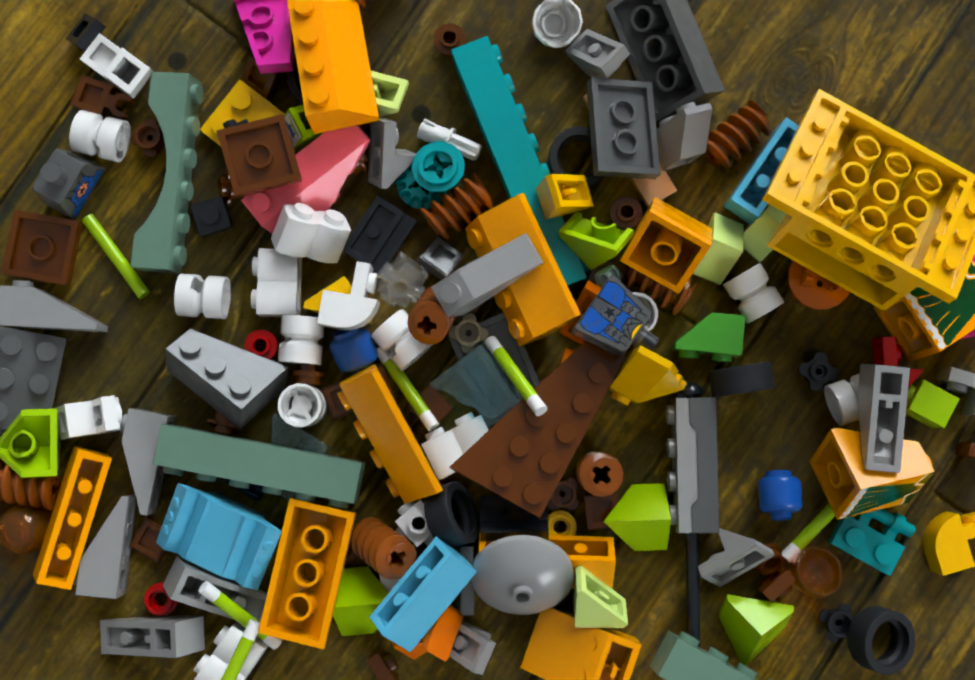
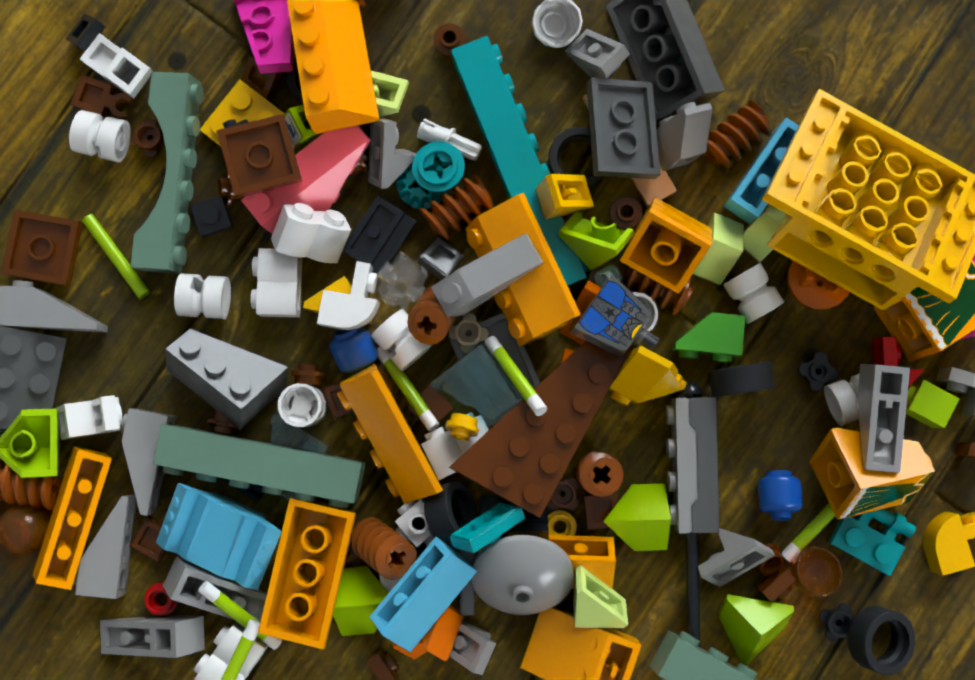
dark grey torso [32,148,106,220] -> none
red plate [245,329,278,360] -> none
white wheel [278,315,324,365] -> none
none -> yellow plate [445,413,479,441]
none -> teal plate [450,503,525,553]

